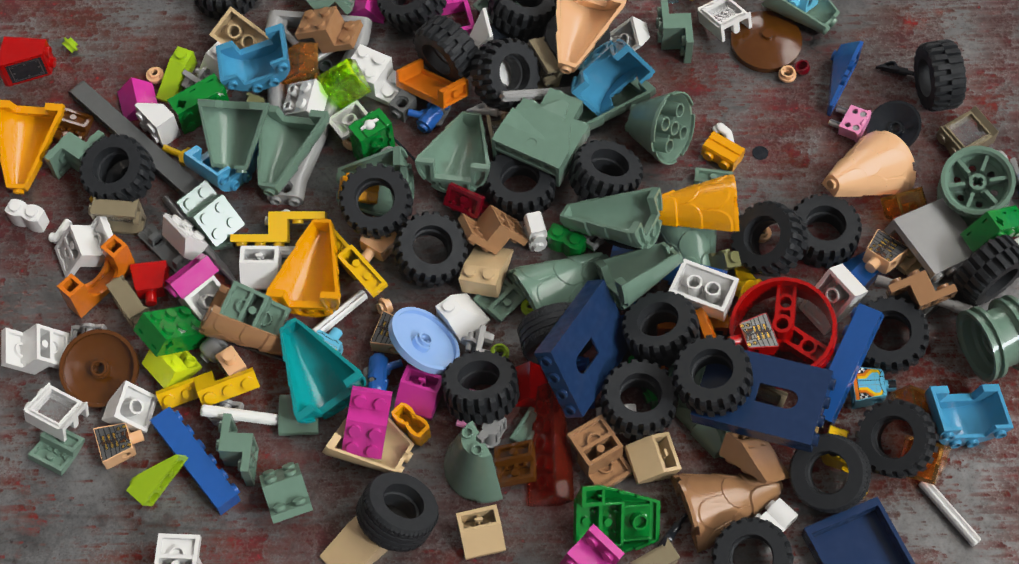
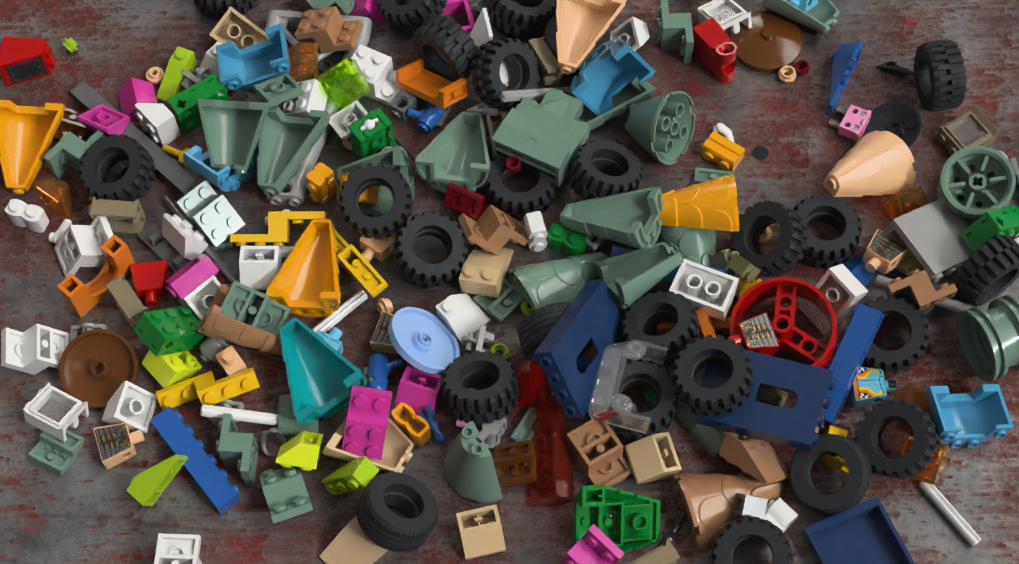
none -> clear orange slope [33,177,72,220]
none -> dark pink slope [77,104,131,137]
none -> sand green plate [254,73,303,107]
none -> dark grey piece [256,428,286,457]
none -> neon yellow slope [275,431,323,471]
none -> light orange brick [306,162,337,204]
none -> lime slope [321,456,379,495]
none -> blue piece [419,405,446,443]
none -> dark red hinge [506,156,521,173]
none -> clear windscreen [588,340,668,434]
none -> red piece [692,17,737,83]
none -> olive brick [725,253,761,283]
none -> brick [733,493,768,520]

